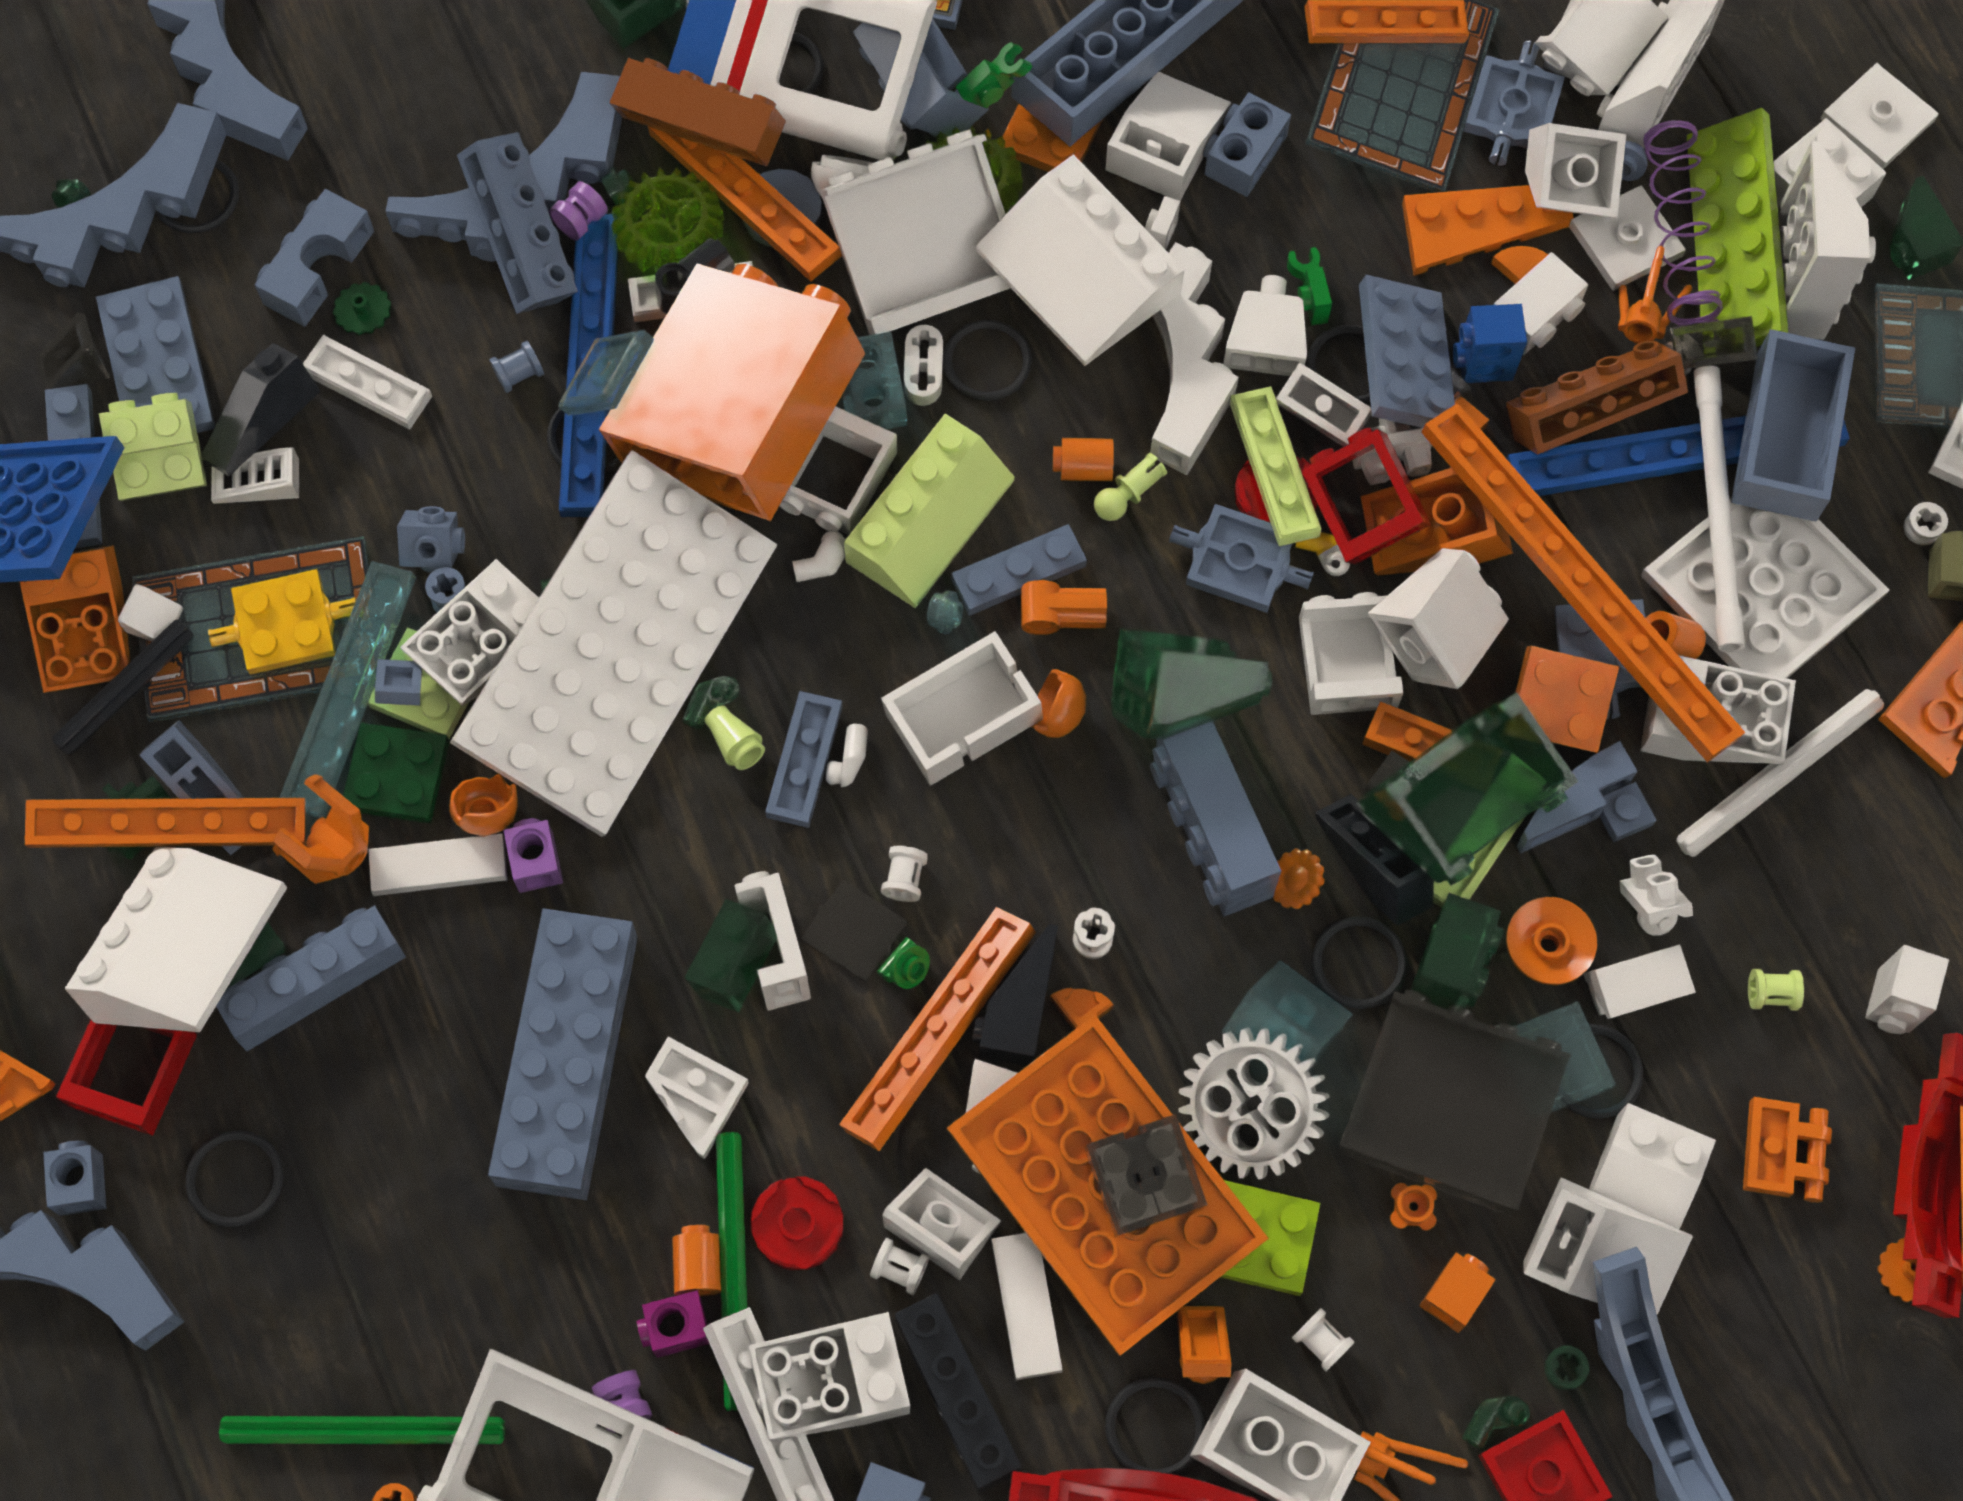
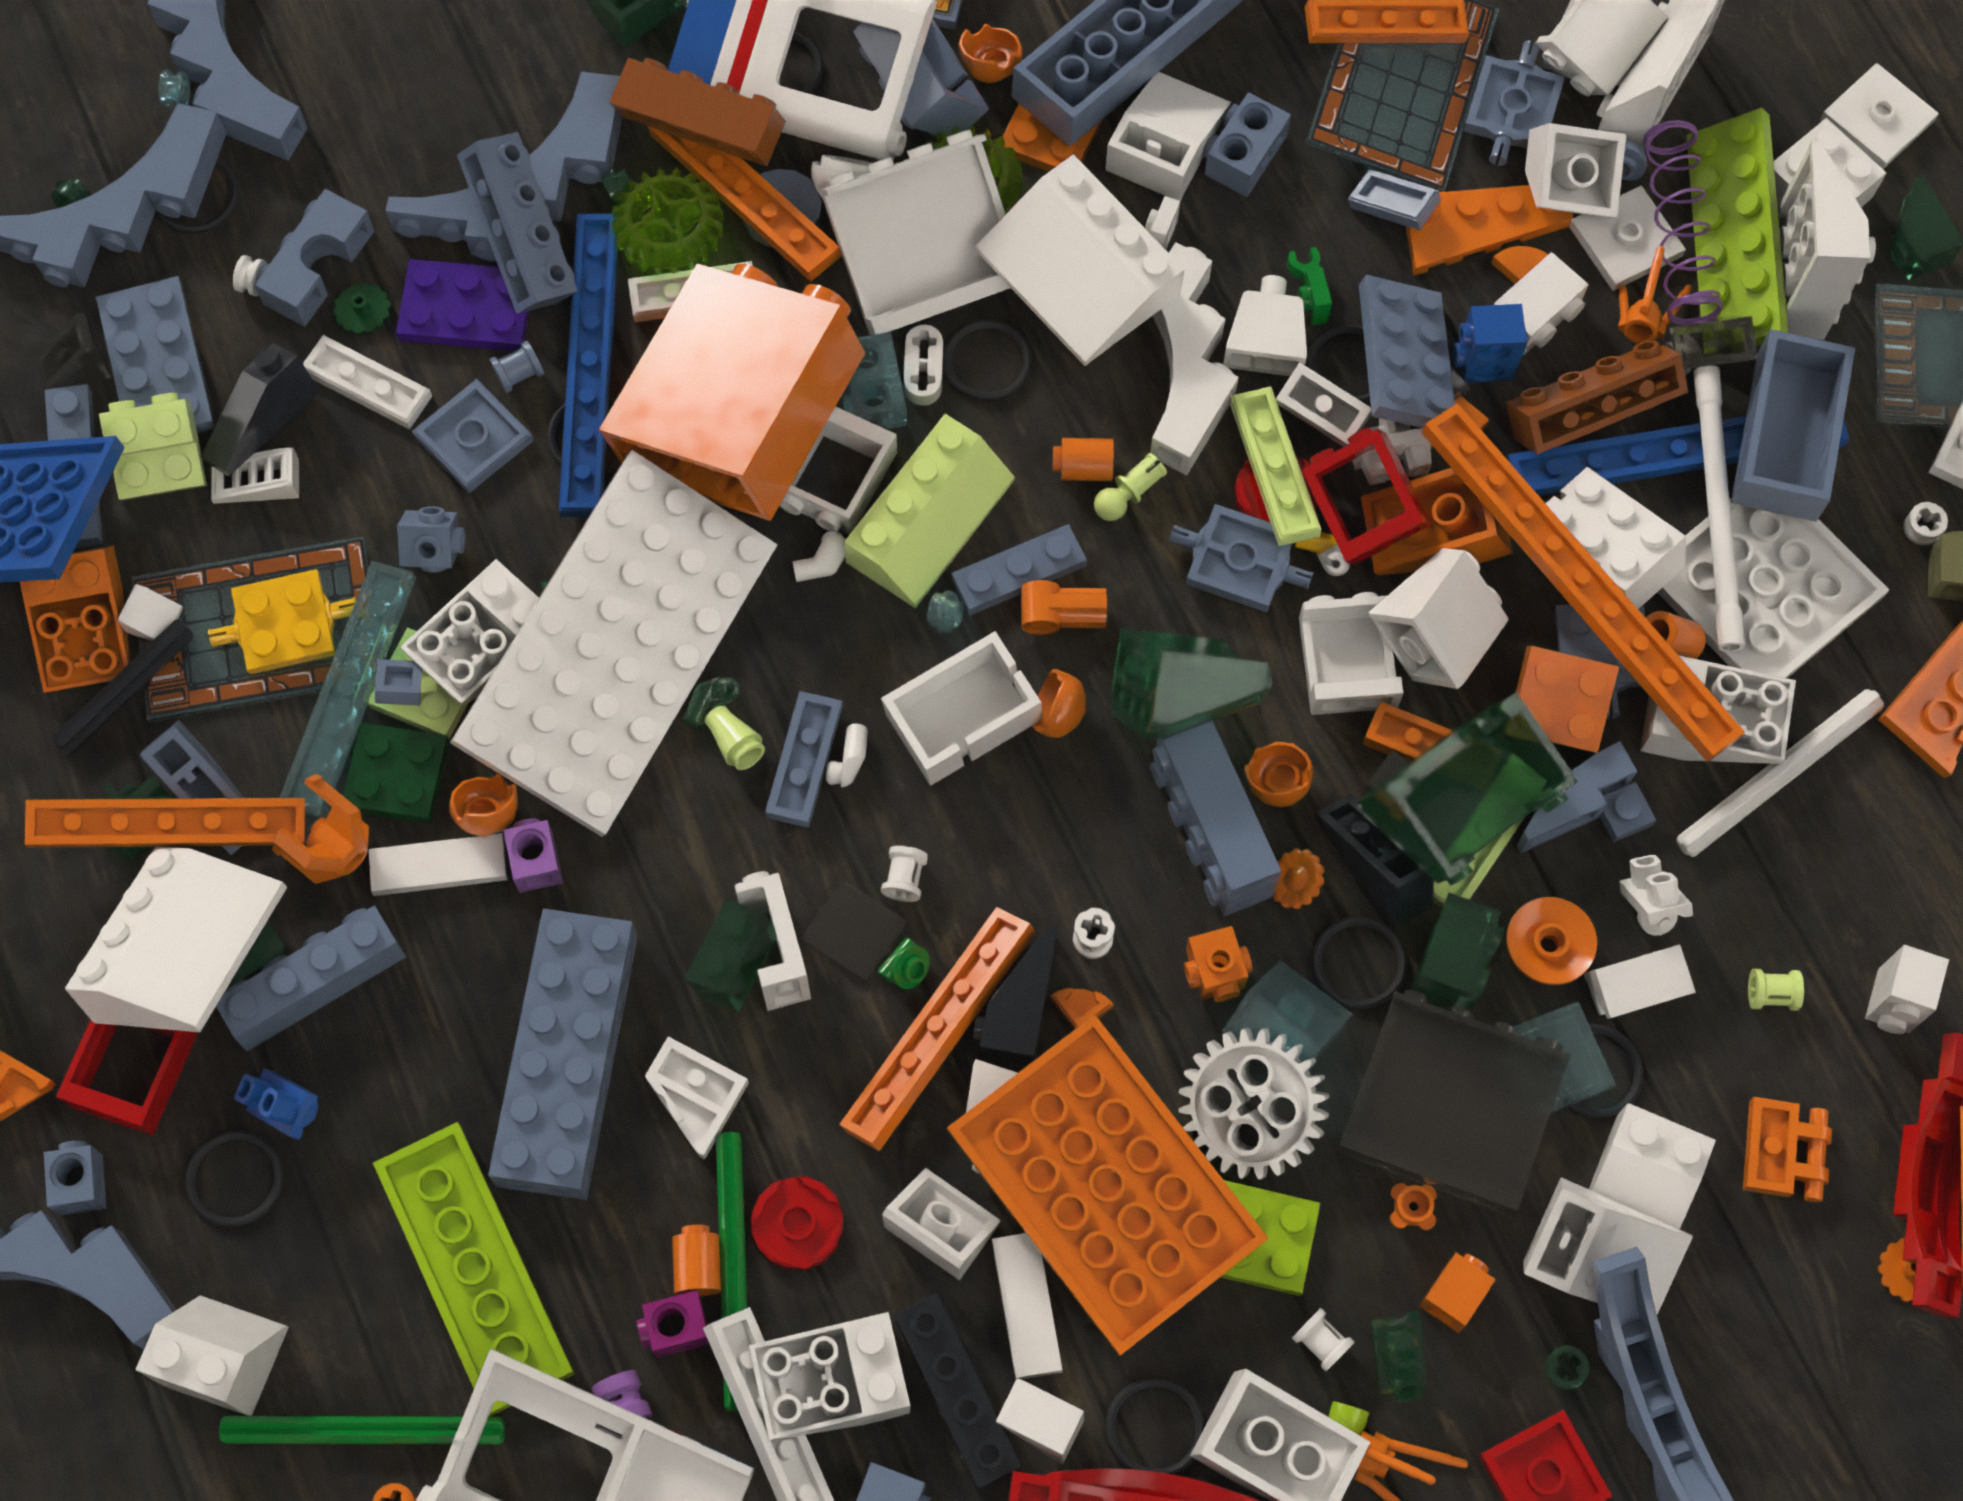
sand blue bush [425,567,465,613] -> none
medium lavender wheel [549,181,608,240] -> none
clear light blue tile [558,330,655,416] -> none
black piece [655,238,735,314] -> none
white bush [870,1238,930,1295] -> none
green plate [956,42,1032,109] -> none
clear smoke piece [1084,1114,1207,1238] -> none
orange tile [1177,1306,1231,1384] -> none
clear green arm [1462,1395,1530,1450] -> none
none -> white slope [136,1295,289,1416]
none -> clear light blue bush [158,69,190,107]
none -> white bush [233,255,267,297]
none -> blue hips [234,1068,318,1139]
none -> lime plate [373,1122,575,1417]
none -> dark purple plate [396,259,530,351]
none -> sand blue tile [412,379,534,493]
none -> orange hair [958,24,1023,83]
none -> white slope [996,1379,1084,1464]
none -> orange brick [1184,926,1253,1002]
none -> orange hair [1244,742,1314,808]
none -> lime hinge [1329,1401,1369,1435]
none -> sand blue tile [1348,169,1441,230]
none -> clear green hips [1371,1311,1426,1403]
none -> white piece [1546,467,1686,609]

